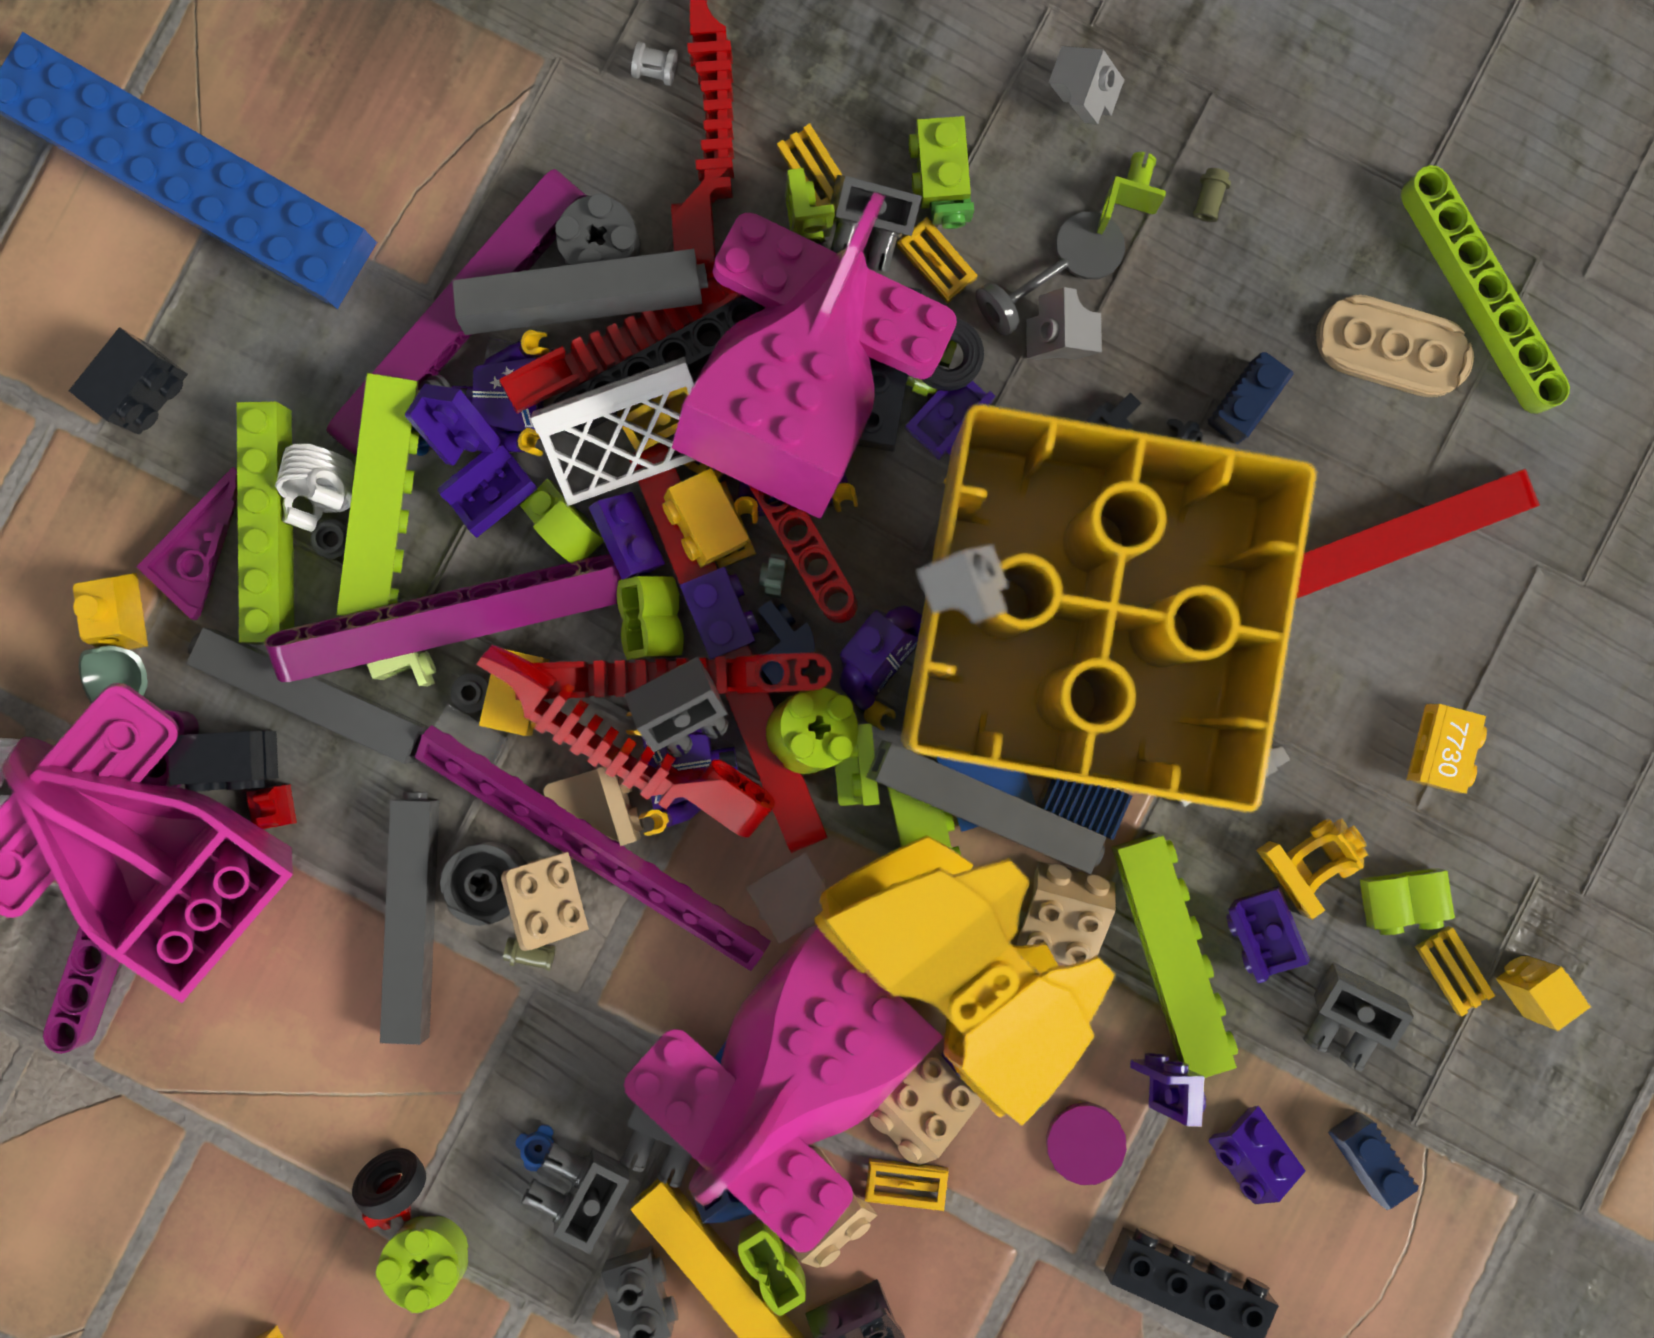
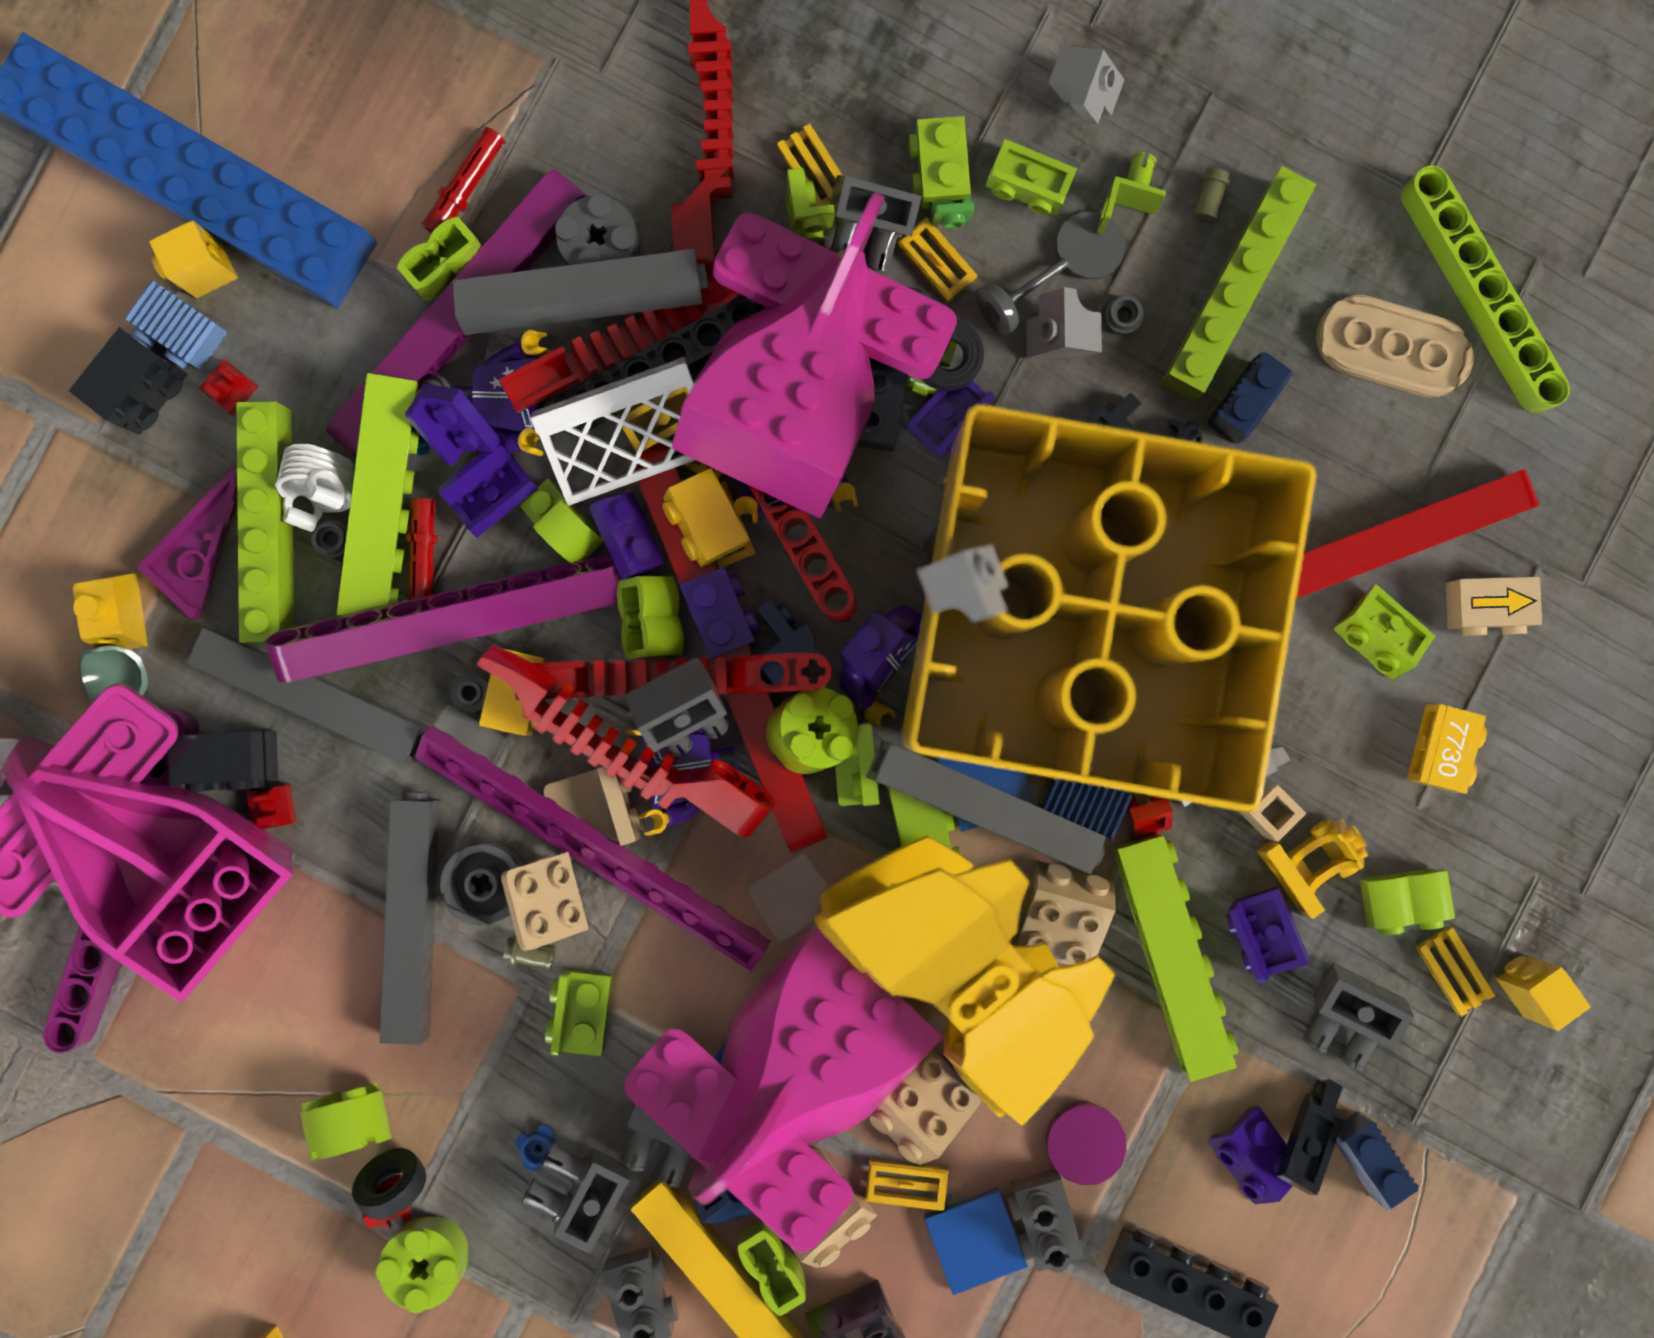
yellowish green bracket [367,651,436,687] -> none
light grey bush [631,41,678,86] -> none
sand green plate [759,553,788,599] -> none
dark purple bracket [1130,1053,1206,1126] -> none
none -> medium blue brick [124,279,227,369]
none -> yellow brick [149,220,238,298]
none -> red tile [198,358,259,416]
none -> lime brick [300,1082,392,1161]
none -> lime brick [397,217,482,301]
none -> red pin [406,498,438,600]
none -> red pin [421,126,506,234]
none -> lime bracket [545,969,613,1056]
none -> blue tile [924,1187,1028,1295]
none -> lime bracket [985,139,1077,216]
none -> dark grey brick [1007,1169,1085,1272]
none -> dark grey plate [1104,295,1144,335]
none -> red tile [1128,794,1173,840]
none -> lime brick [1160,166,1317,402]
none -> tan brick [1237,783,1307,842]
none -> black hinge [1276,1079,1343,1195]
none -> lime bracket [1334,584,1435,680]
none -> tan brick [1445,577,1542,636]

